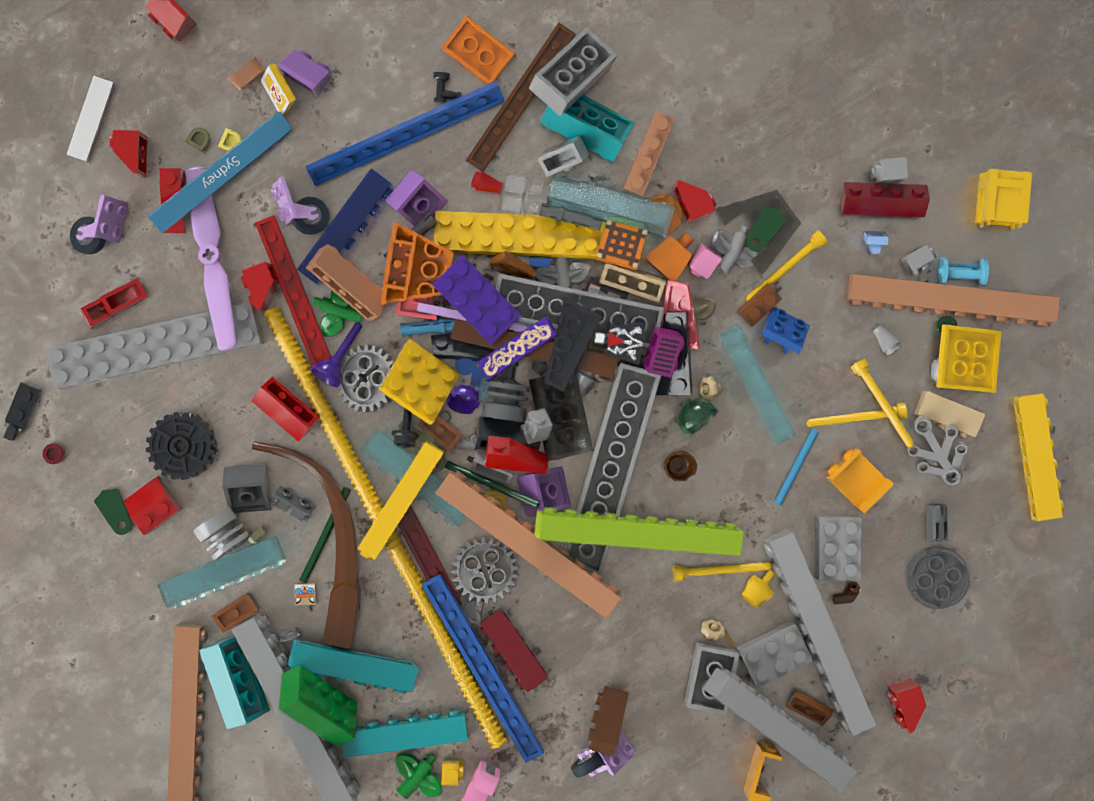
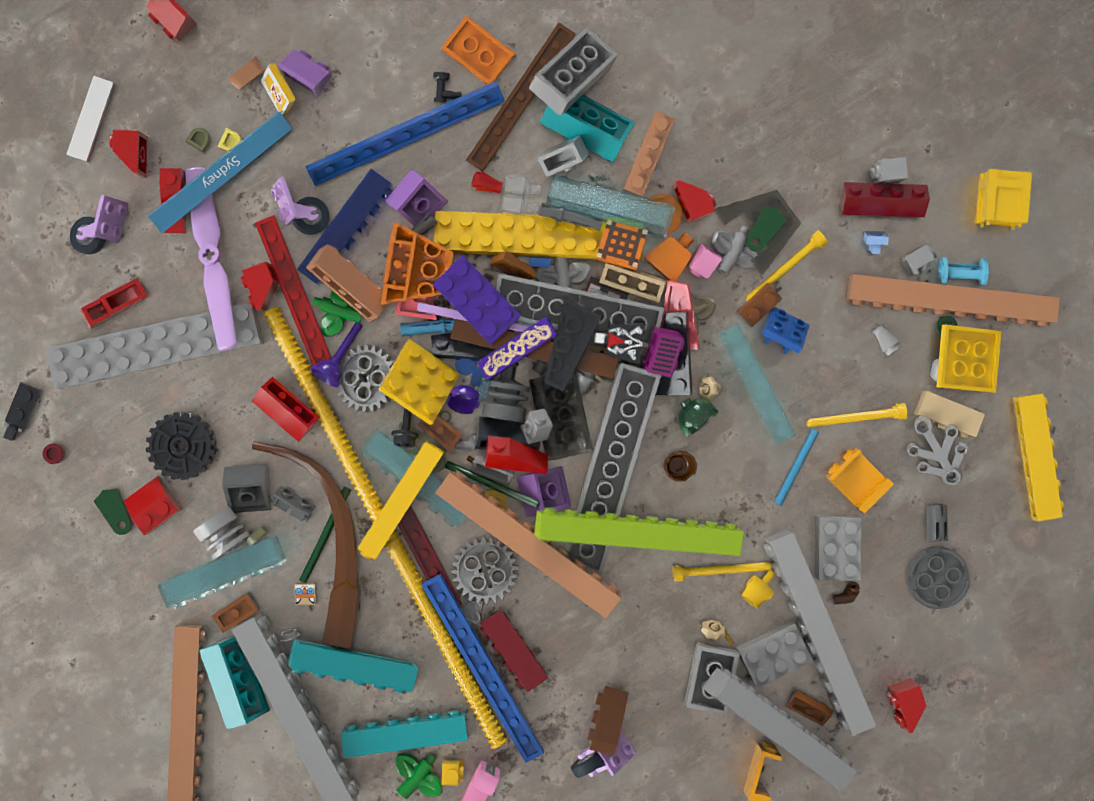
green brick [278,665,357,746] -> none
yellow piece [851,358,914,448] -> none

